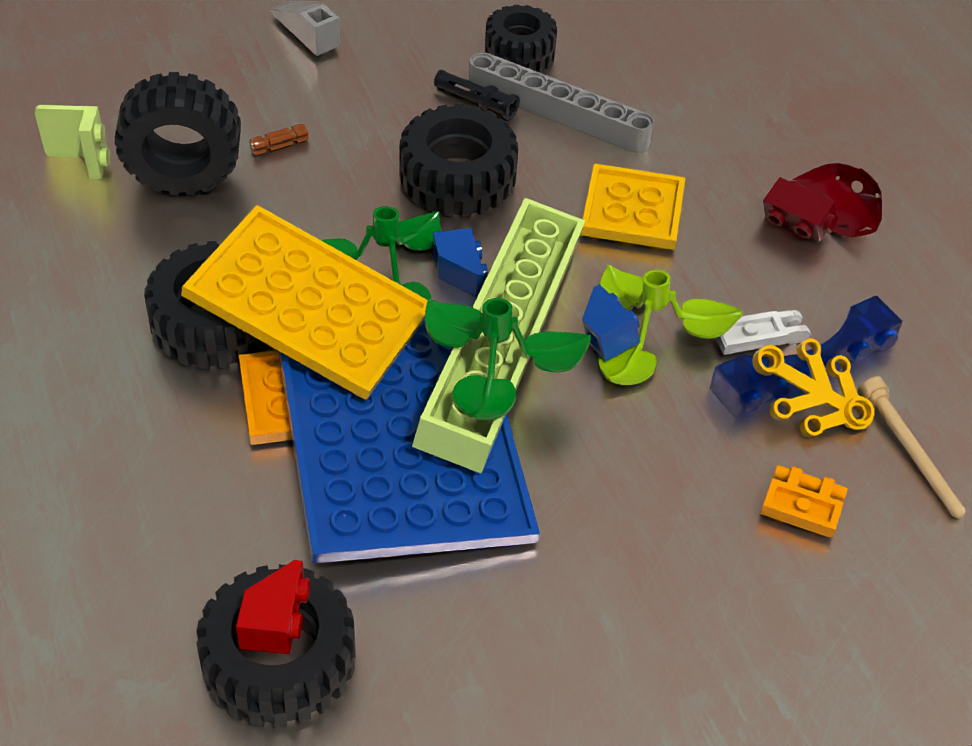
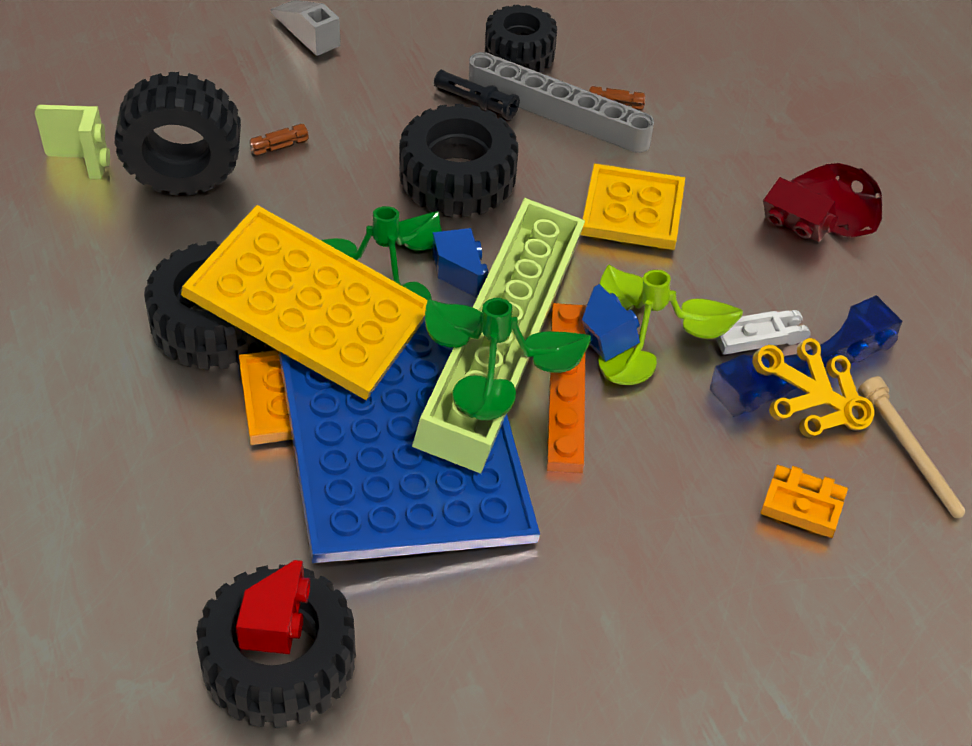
none -> orange plate [547,303,586,473]
none -> dark orange axle [589,86,646,110]

